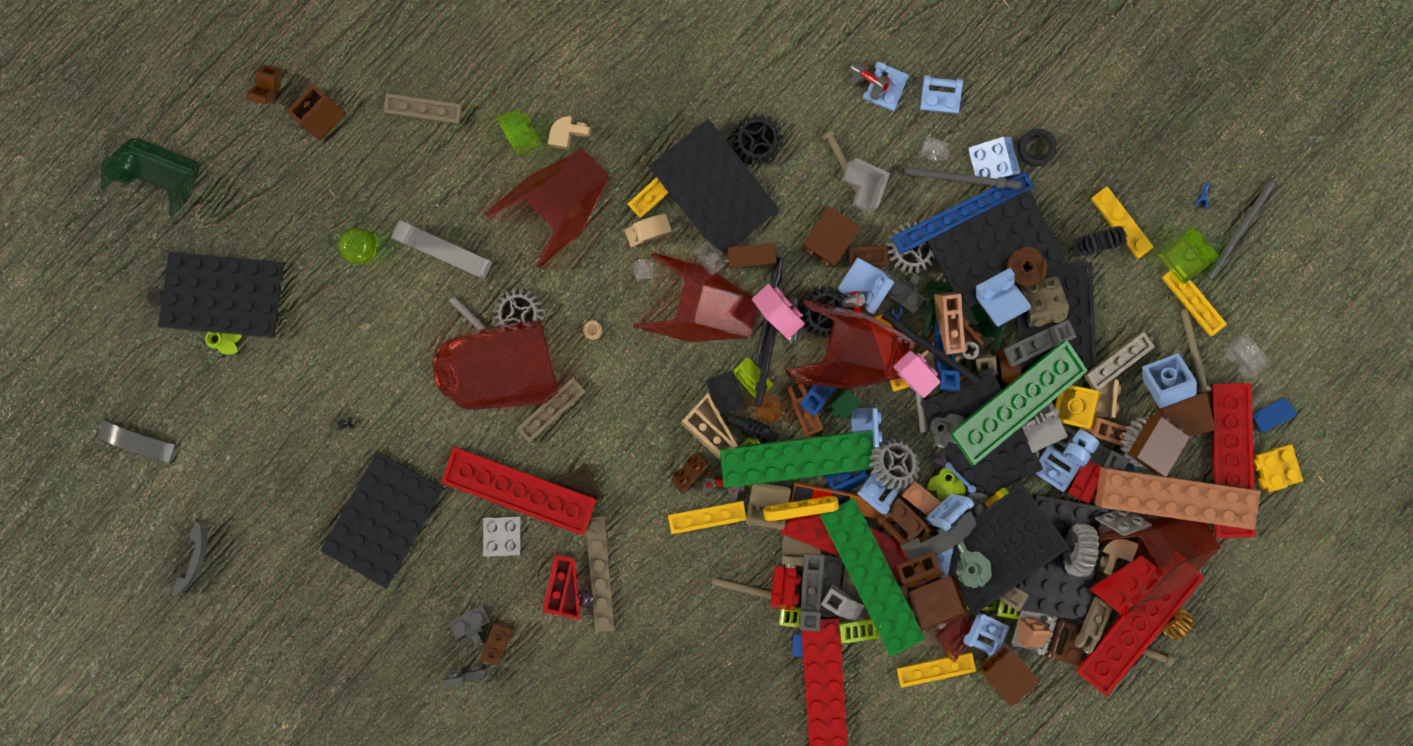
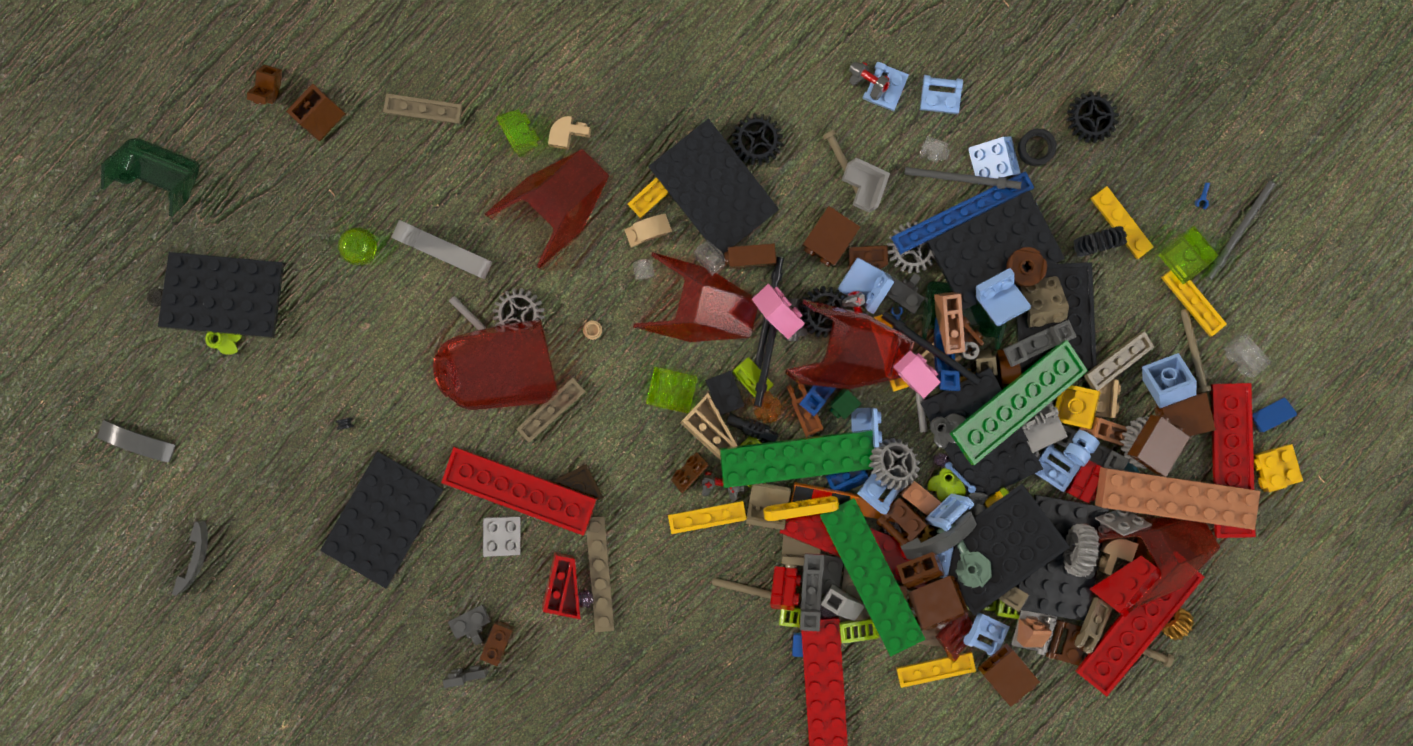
none -> clear neon green bracket [646,366,697,414]
none -> black gear [1066,91,1119,144]

